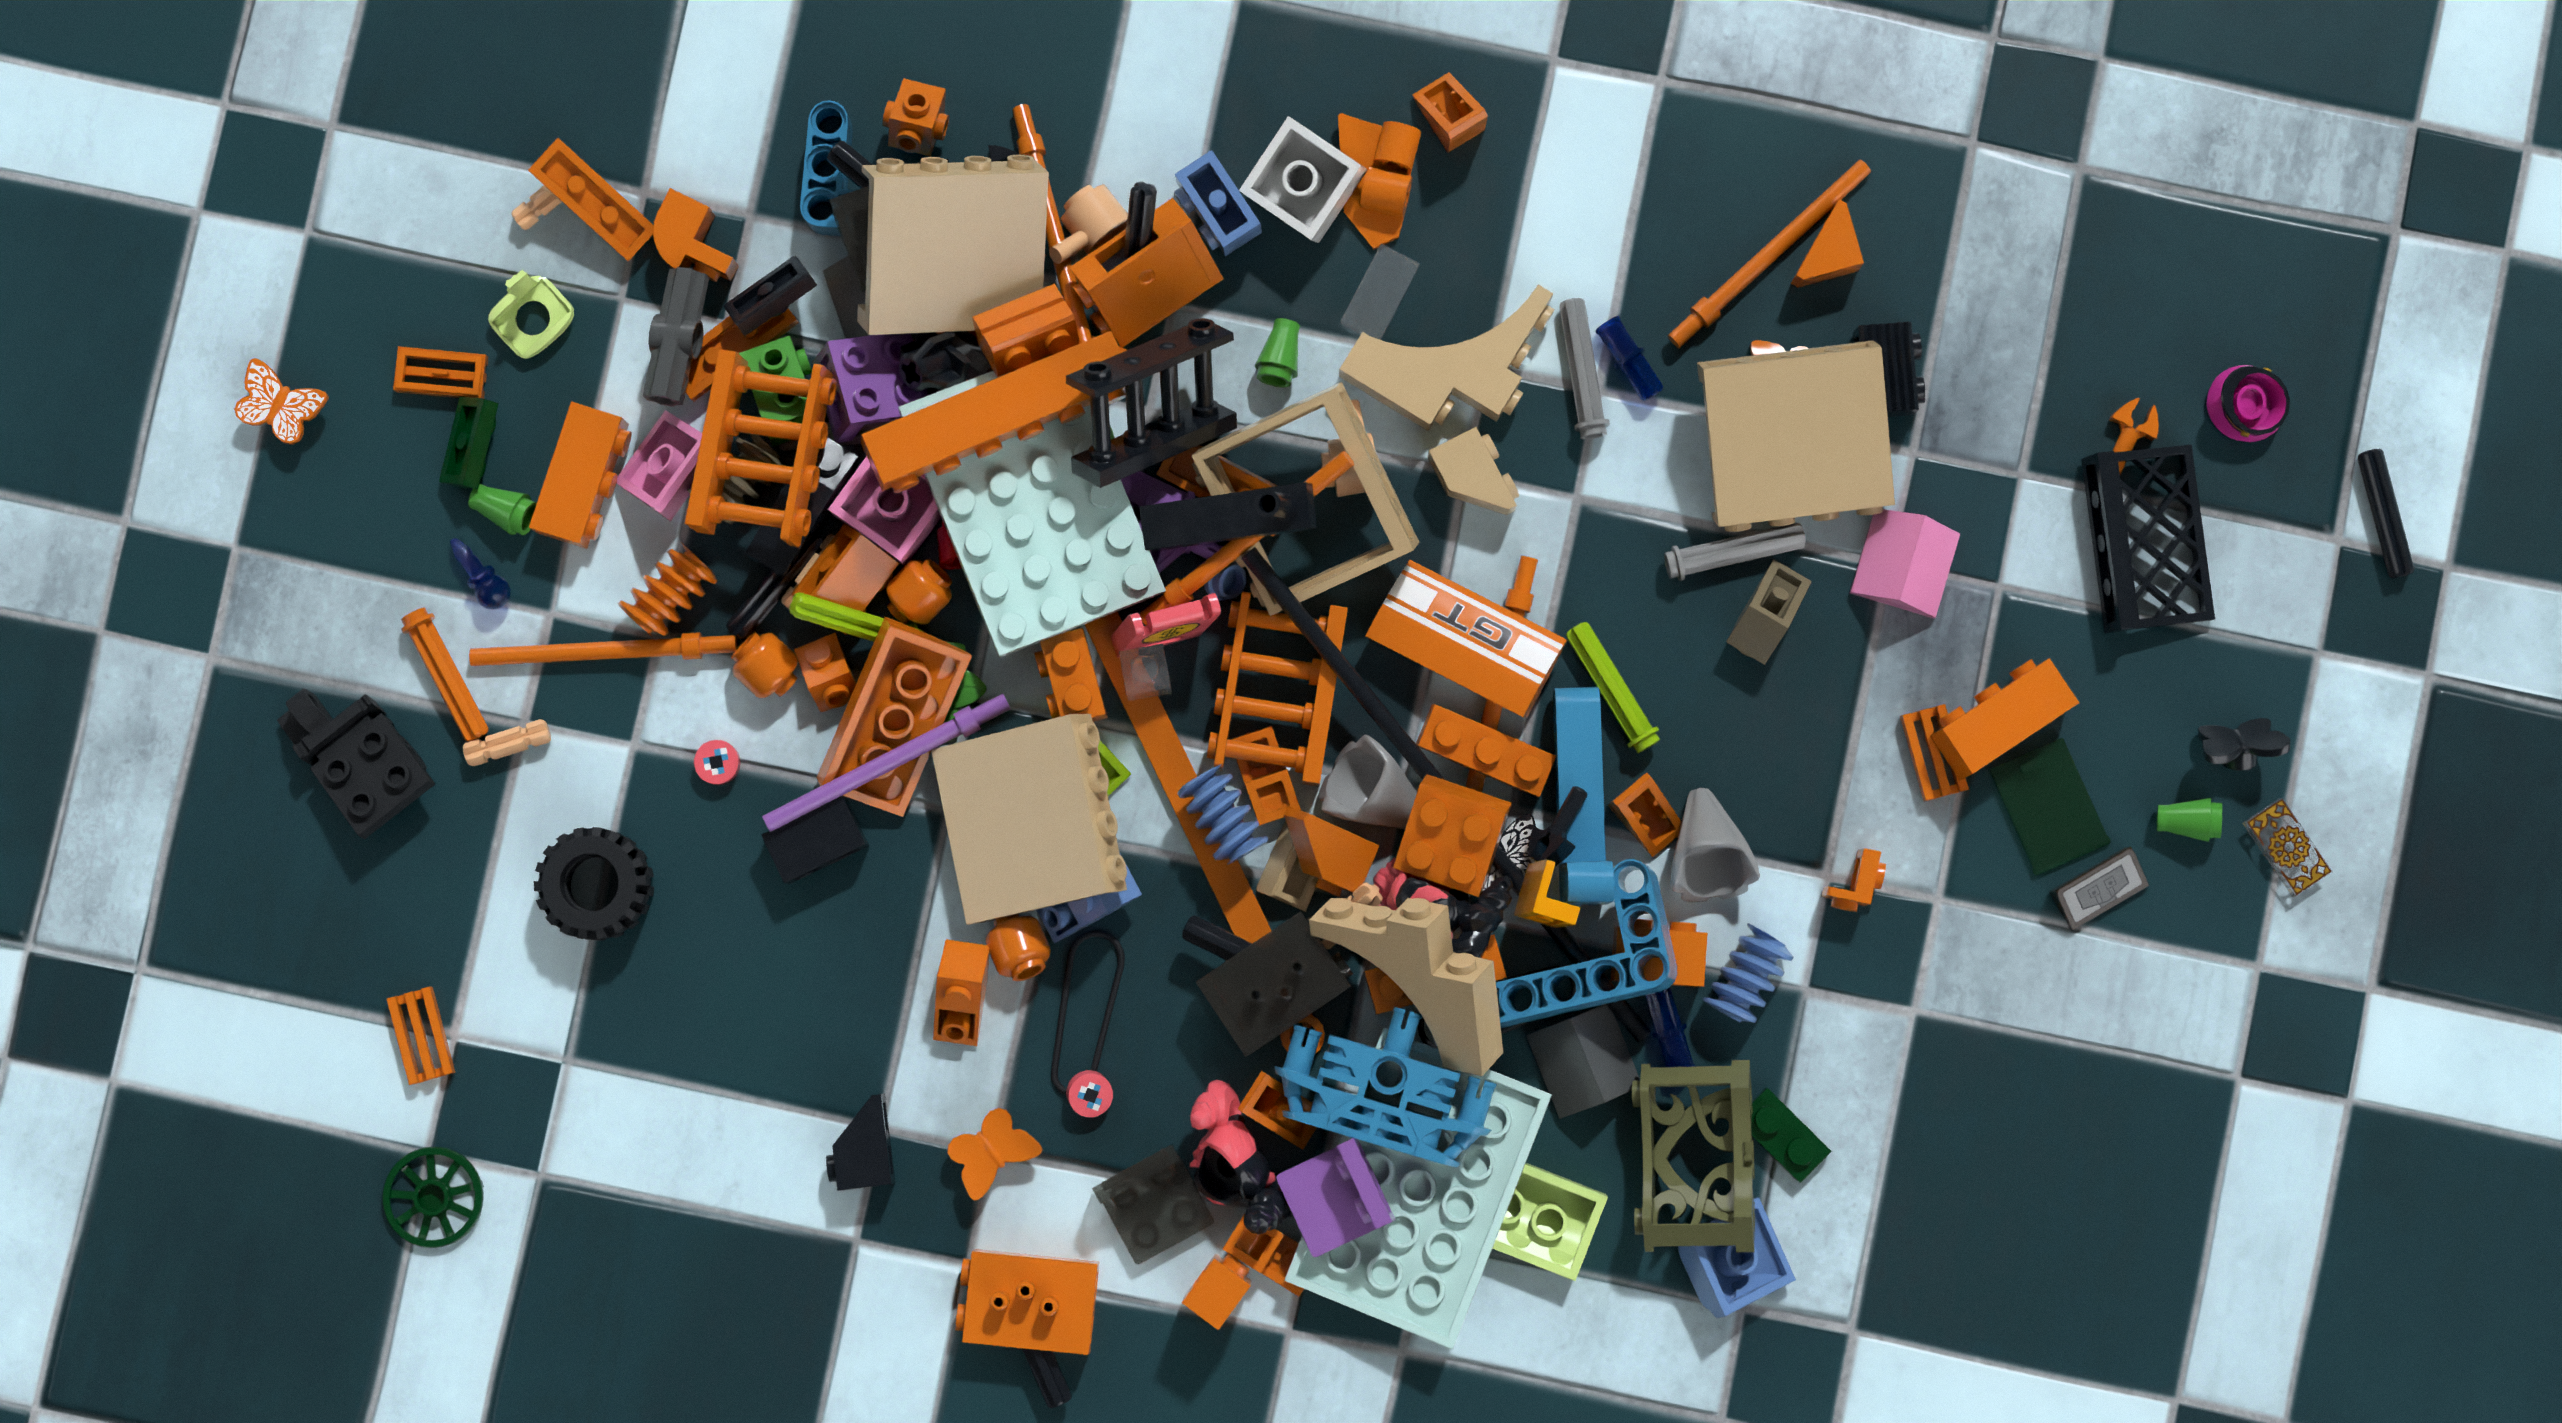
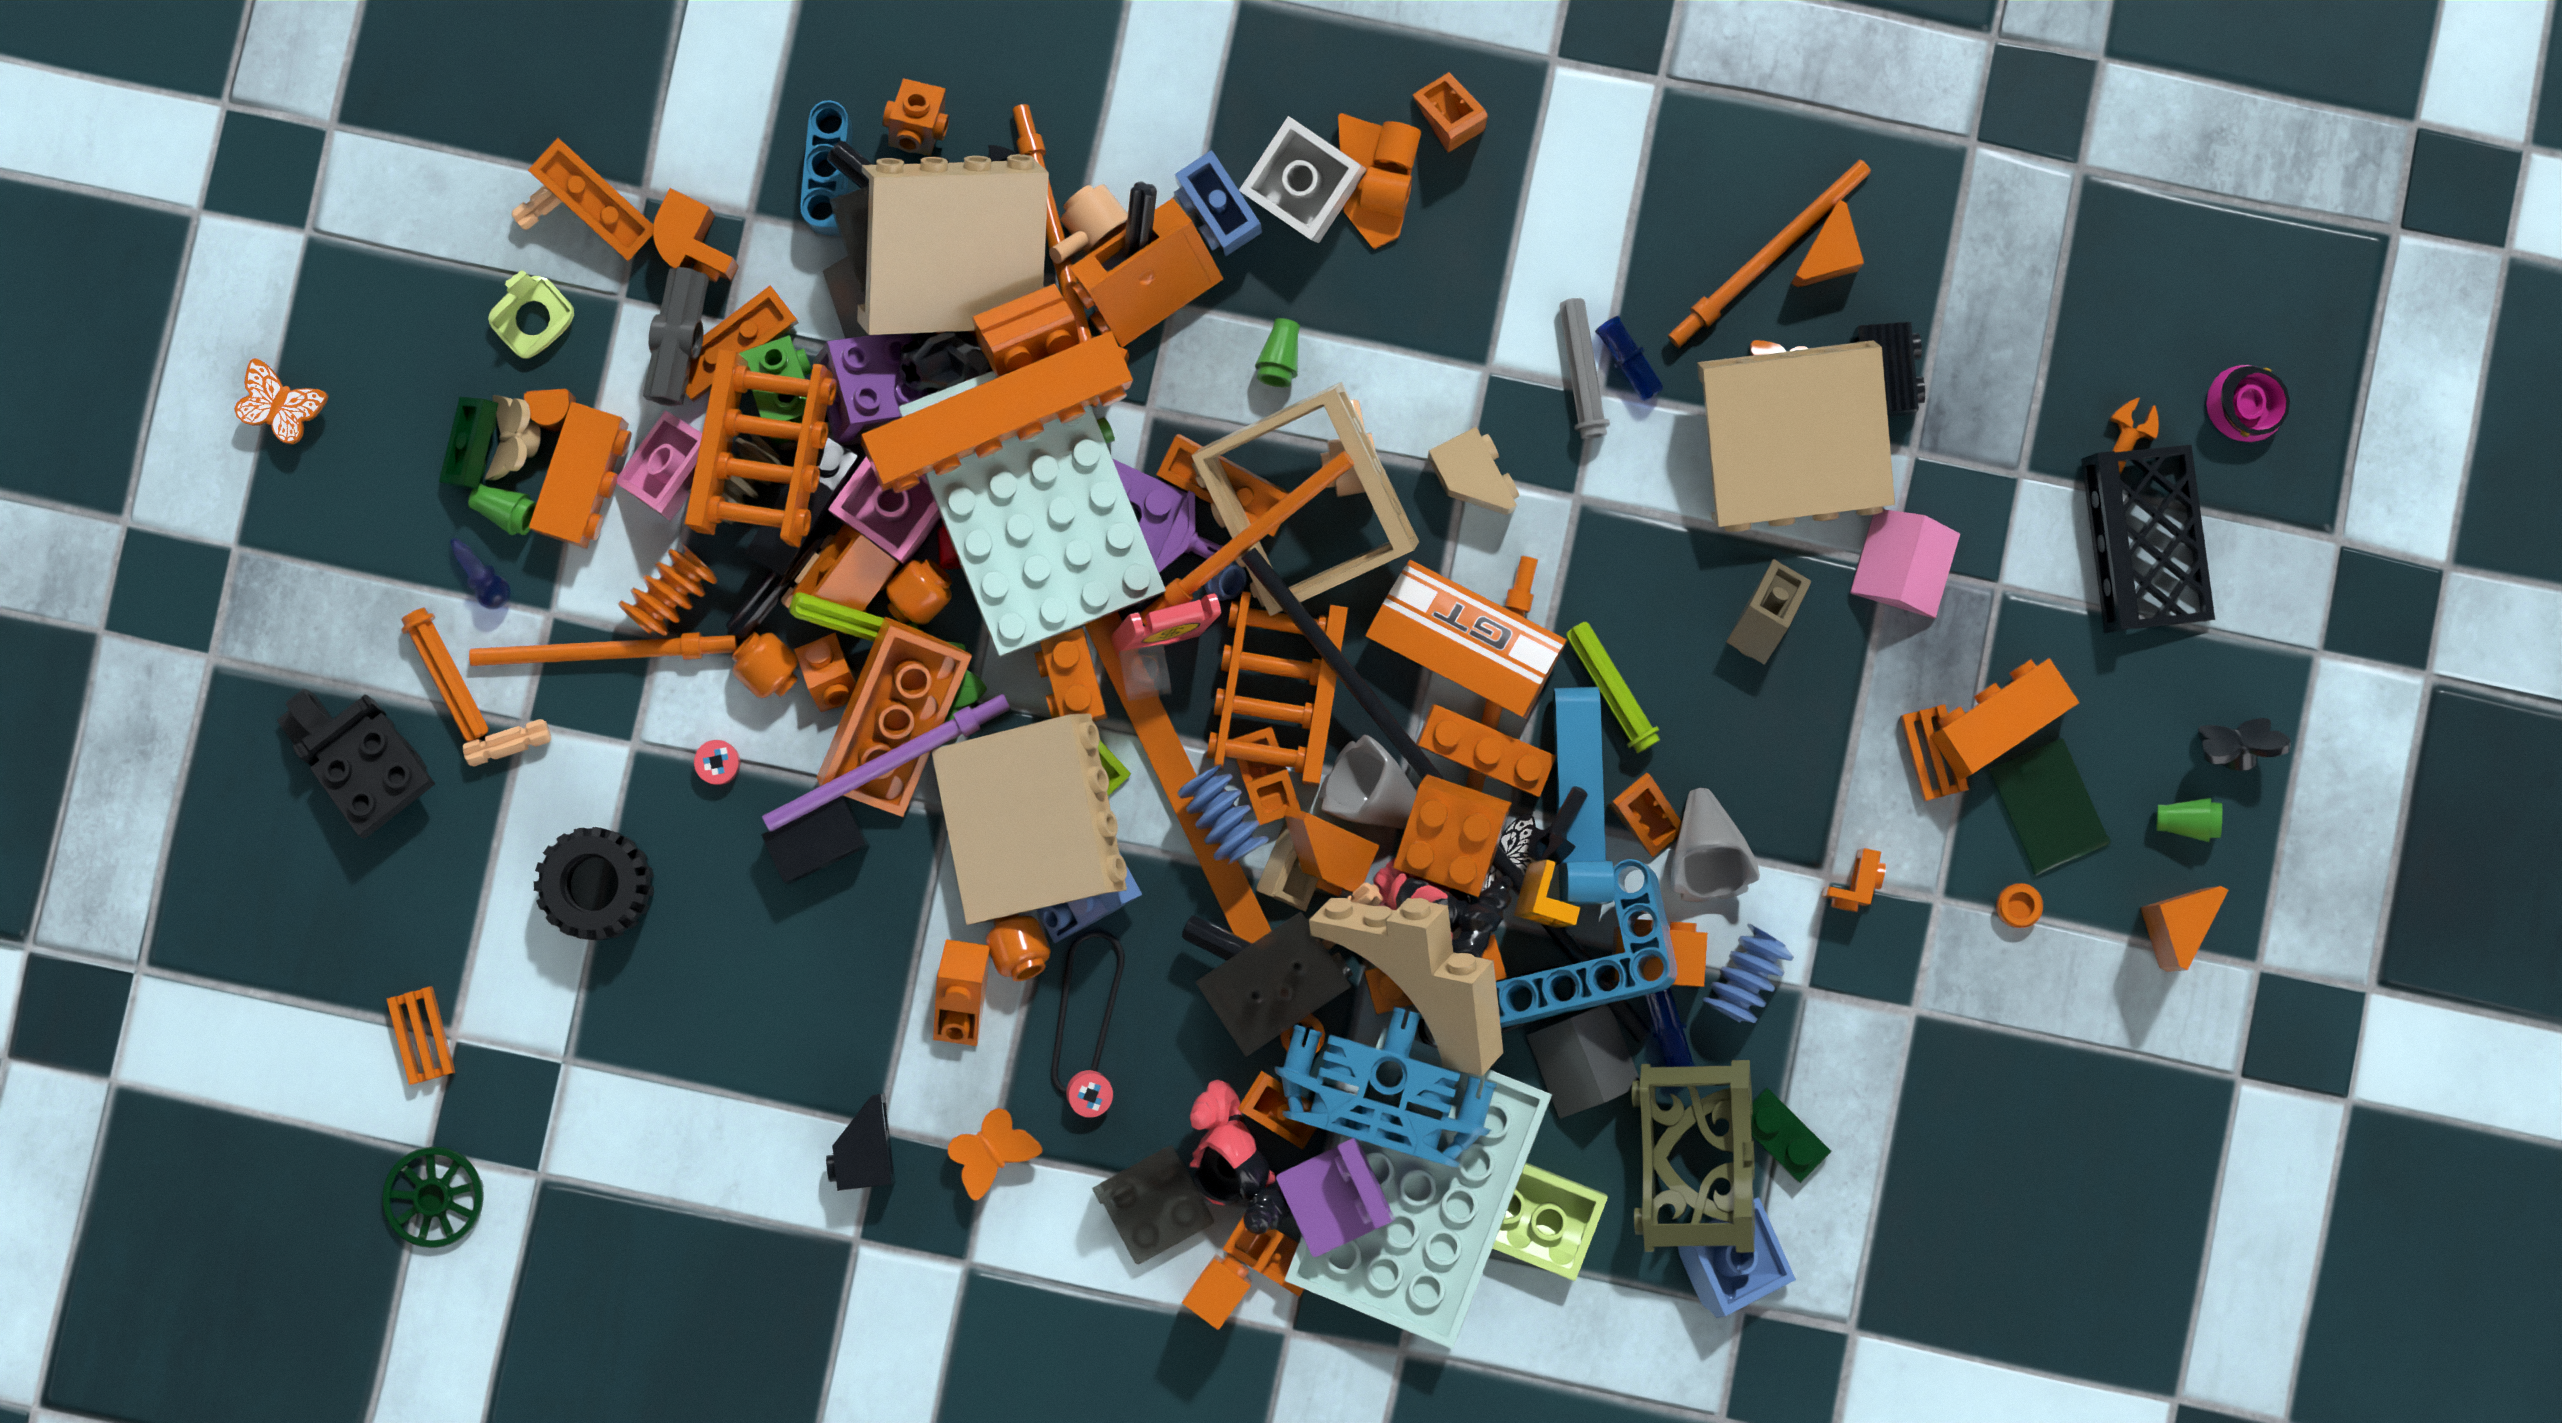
orange tile [393,346,489,399] -> none
black plate [723,255,817,336] -> none
orange piece [955,1249,1100,1408] -> none
black fence [1066,318,1237,488] -> none
black piece [1139,482,1317,552] -> none
tan arch [1339,284,1555,431] -> none
clear tile [1340,244,1420,340] -> none
light grey axle [1664,523,1806,581] -> none
slope [2049,846,2149,930] -> none
tile [2242,798,2333,897] -> none
black axle [2357,449,2415,578] -> none
none -> tan animal [485,395,540,481]
none -> orange brick [524,389,576,432]
none -> orange tile [1996,883,2043,928]
none -> orange slope [2140,886,2229,972]

